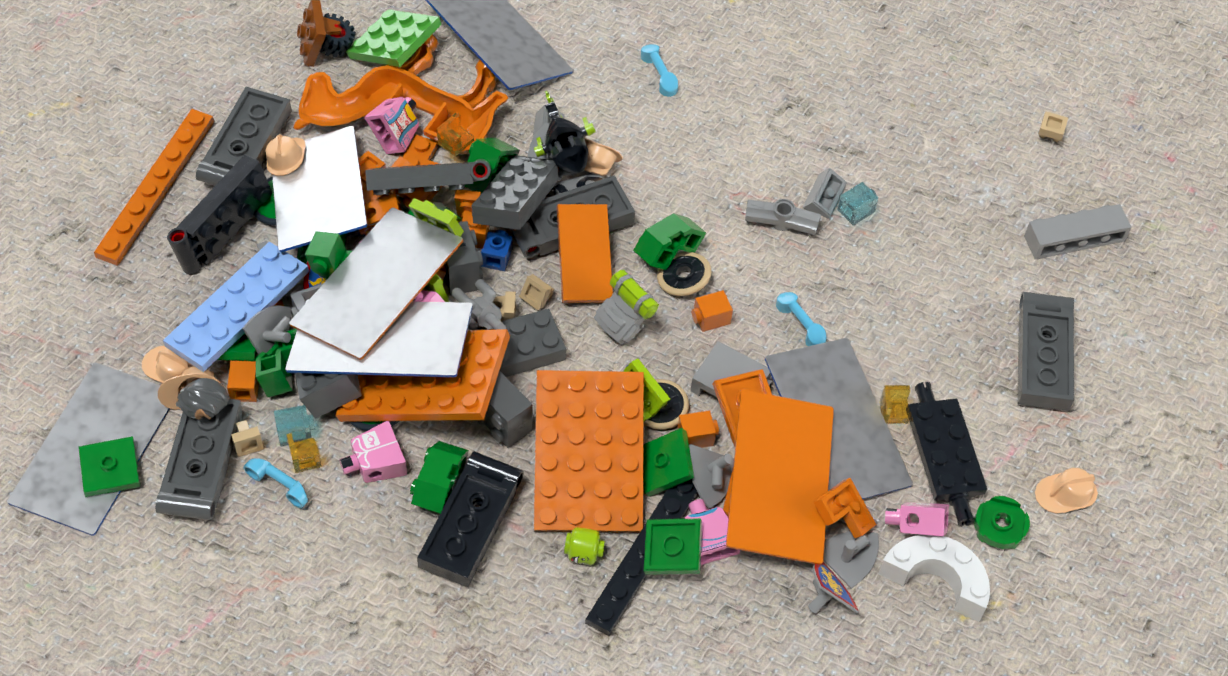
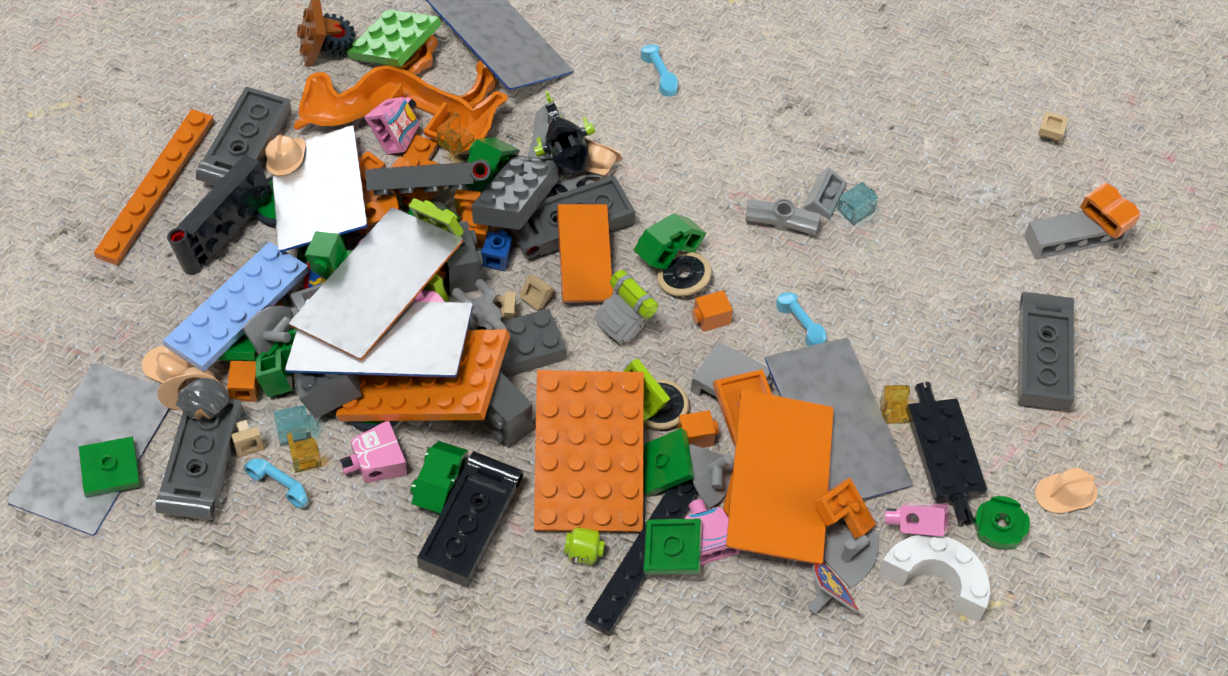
none -> orange brick [1080,182,1141,239]

